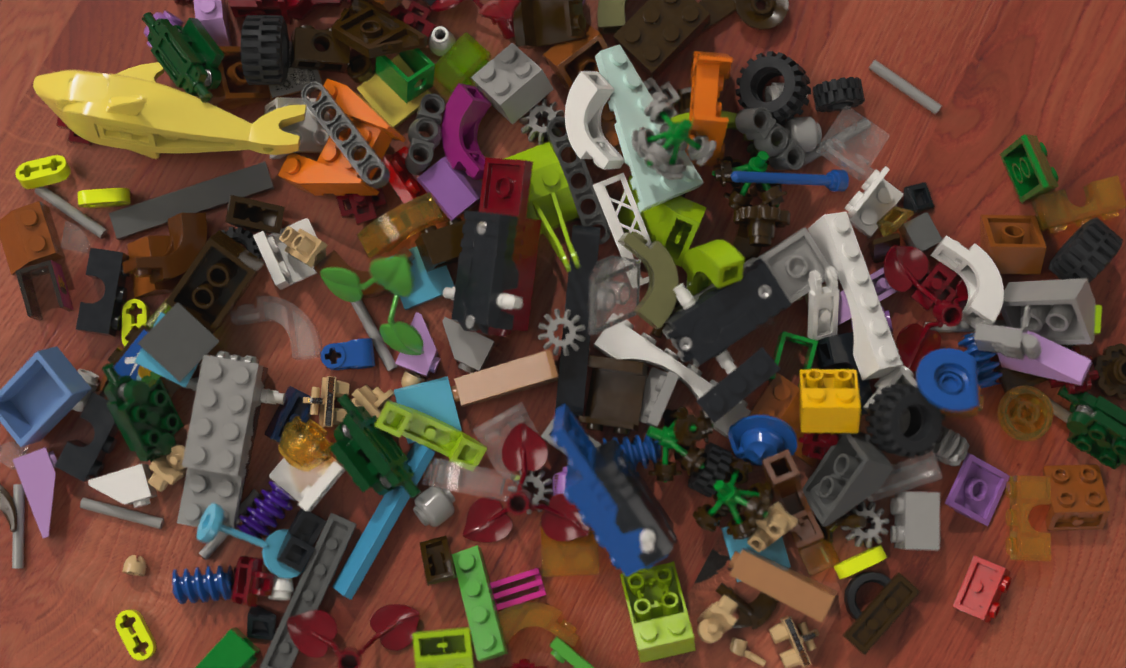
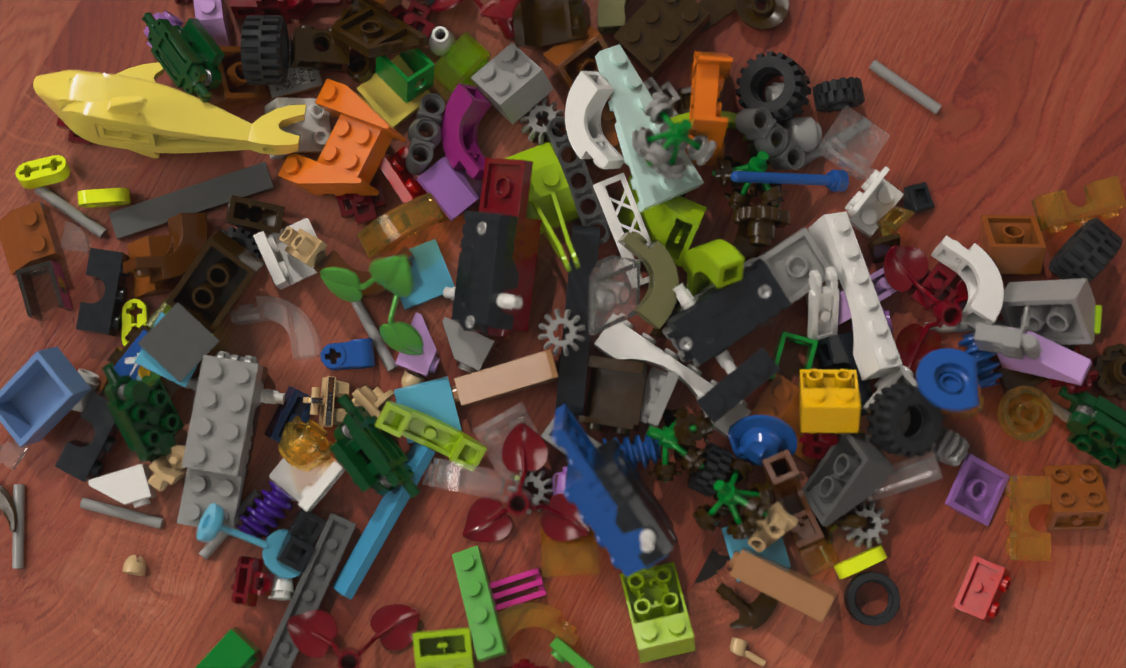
lavender slope [13,447,57,538] -> none
neon yellow beam [115,609,157,660] -> none
blue piece [172,565,234,604] -> none
black slope [247,605,276,641] -> none
dark grey beam [301,81,390,188] -> none
light grey head [413,485,456,527] -> none
dark brown brick [415,217,465,272] -> none
dark brown slope [419,535,457,586] -> none
tan hips [697,595,738,643] -> none
tan hips [769,615,819,668] -> none
dark brown tile [842,572,921,655] -> none
light grey brick [890,492,940,550] -> none
dark grey panel [898,212,943,252] -> none
green slope [1000,134,1059,203] -> none

